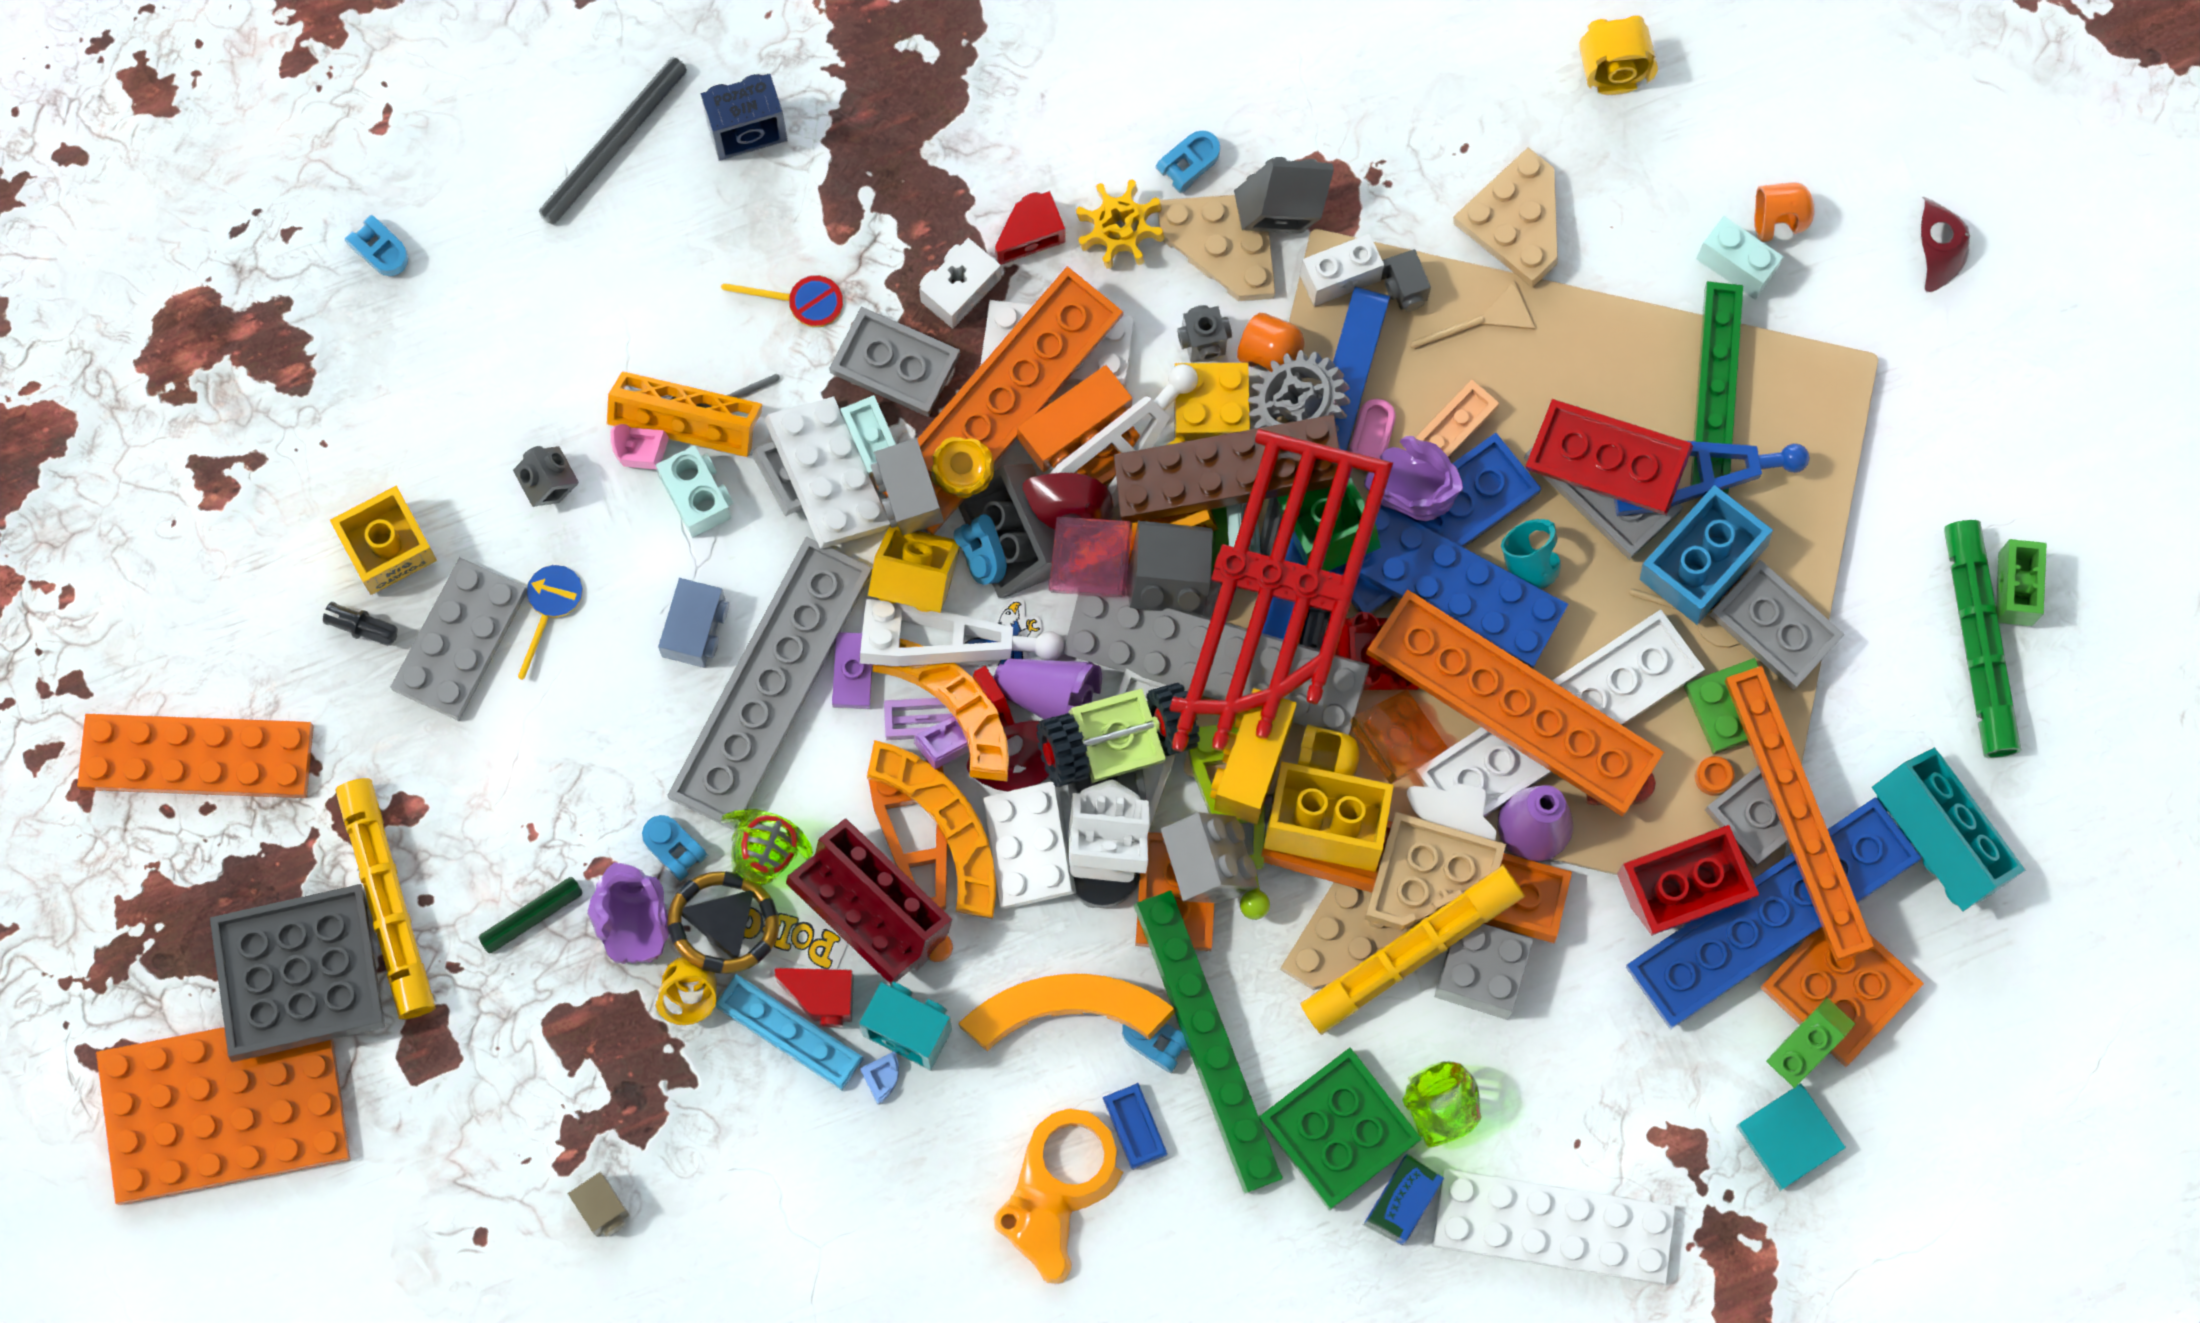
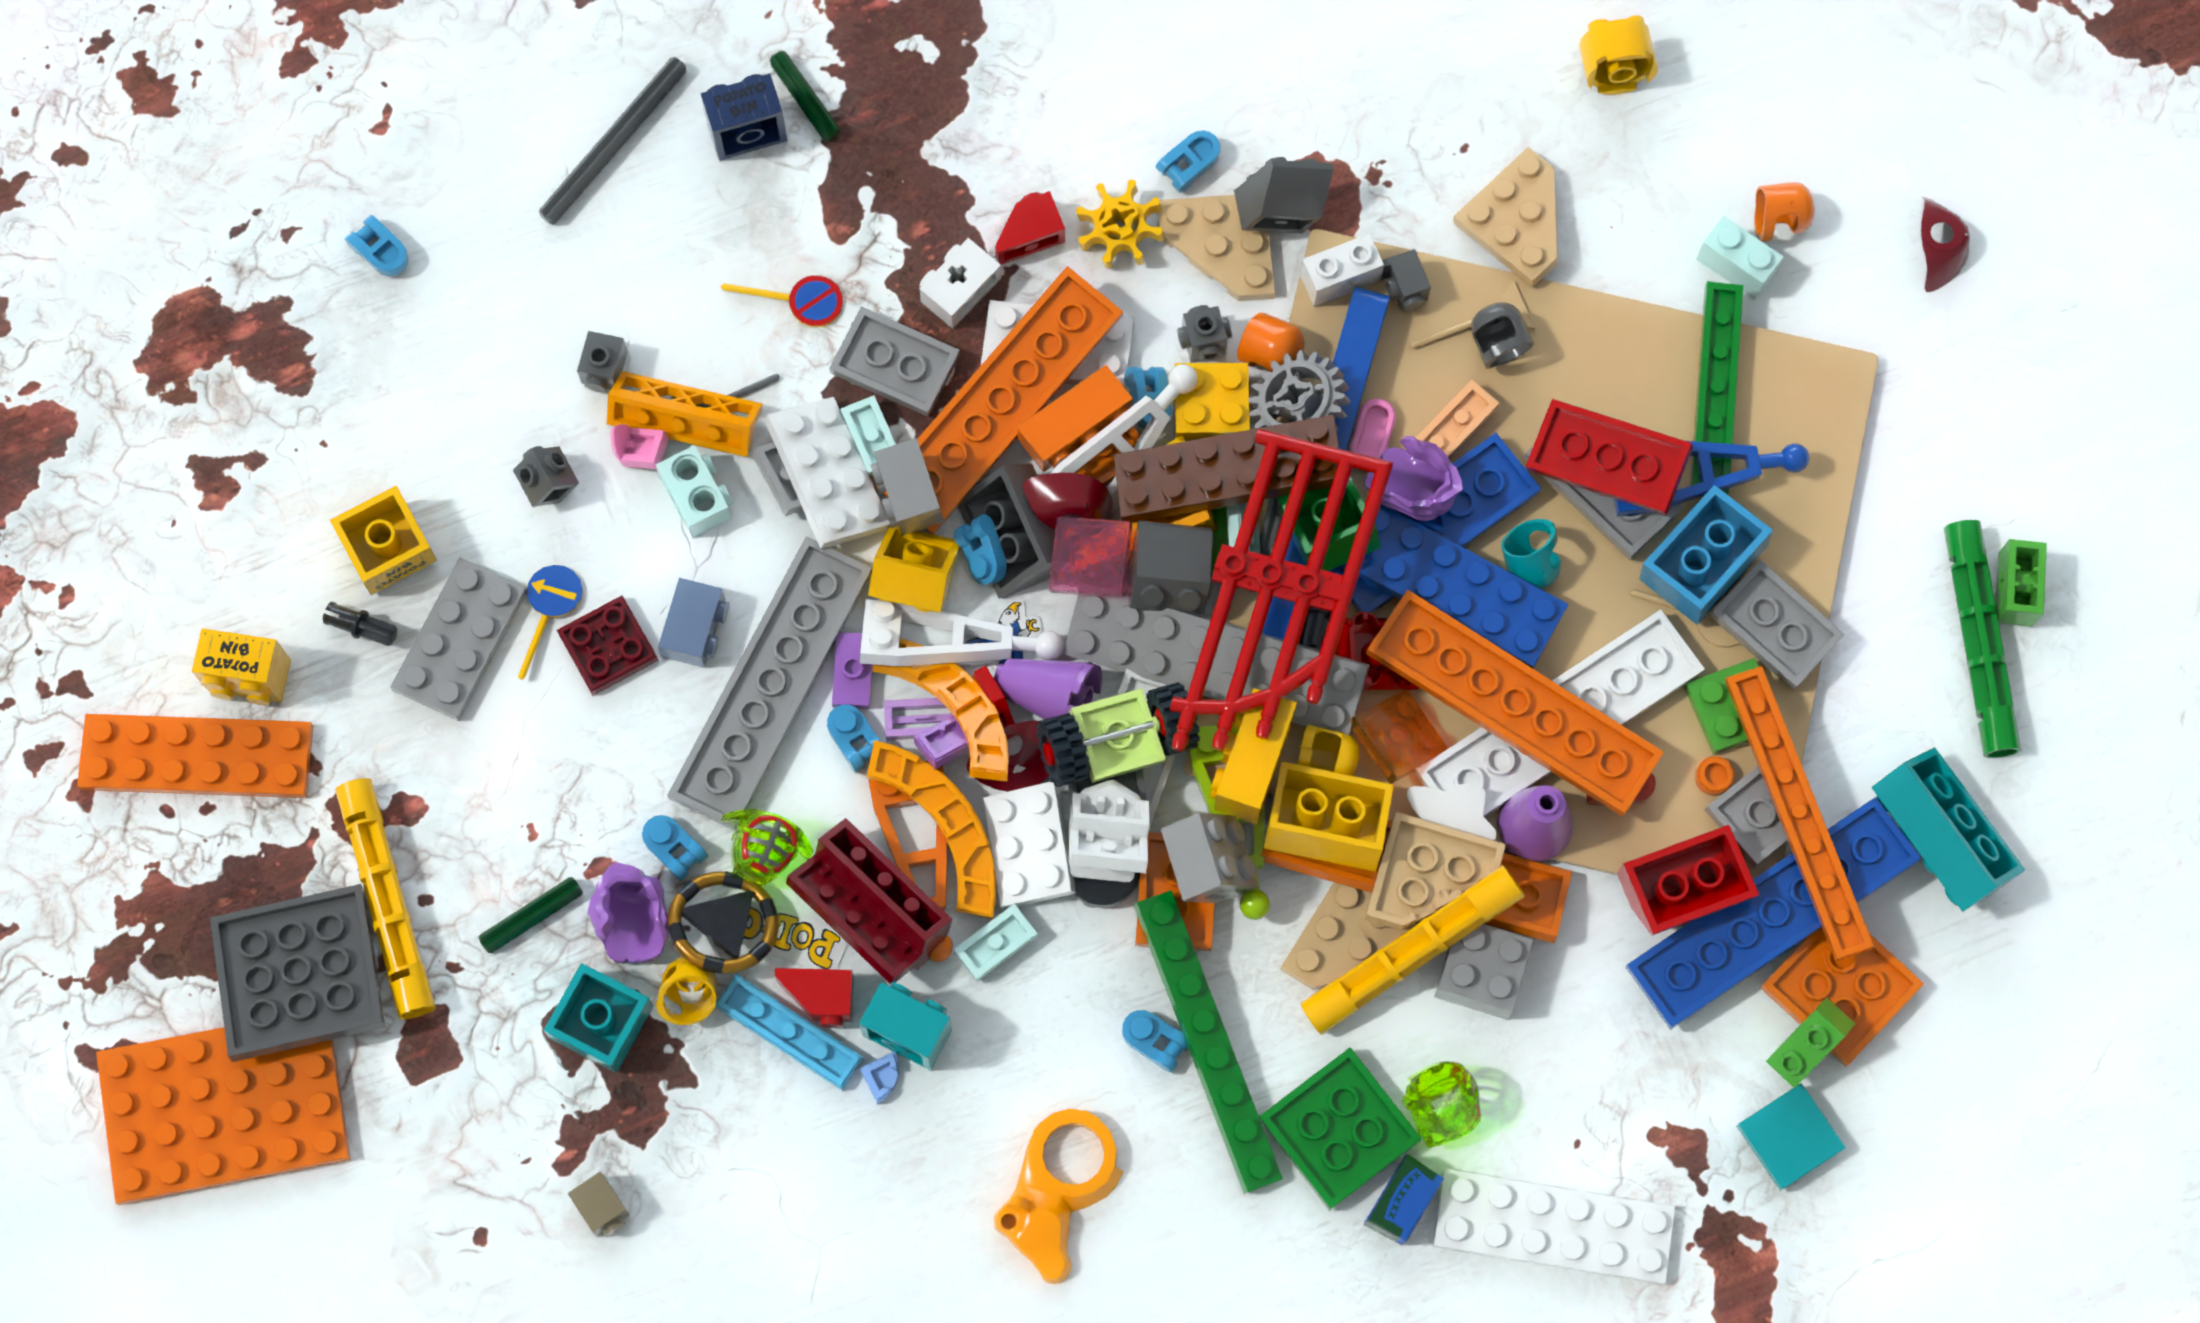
yellow hair [931,437,994,498] -> none
light orange tile [958,974,1175,1052] -> none
blue tile [1103,1083,1168,1170] -> none
none -> yellow brick [192,628,291,706]
none -> teal brick [543,963,654,1074]
none -> dark red tile [556,595,659,696]
none -> dark grey brick [577,330,628,392]
none -> dark green axle [770,50,840,142]
none -> dark azure plate [827,705,881,773]
none -> light aqua plate [953,904,1038,982]
none -> dark azure plate [1124,367,1172,430]
none -> dark grey helmet [1471,302,1534,369]

